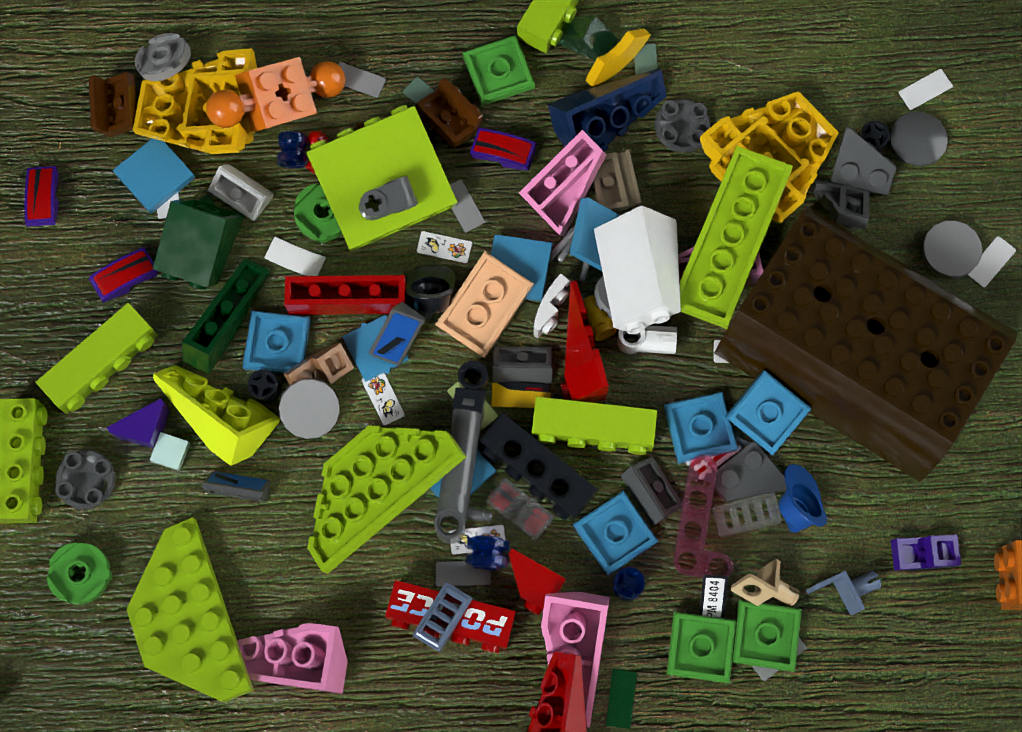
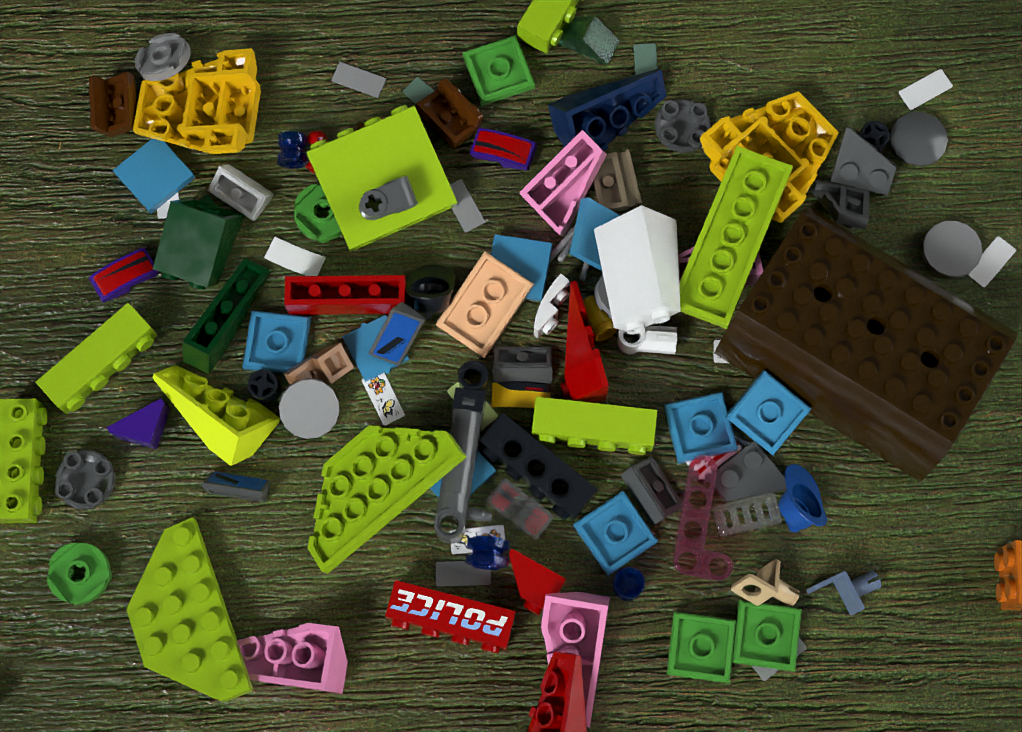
slope [24,166,59,227] -> none
light aqua tile [150,432,190,471] -> none
orange brick [206,57,346,132] -> none
sand blue slope [412,582,473,653] -> none
white sticker [417,231,472,263] -> none
yellow tile [585,29,651,87] -> none
dark green sticker [605,669,637,729] -> none
sticker [699,575,728,618] -> none
dark purple slope [890,535,961,571] -> none

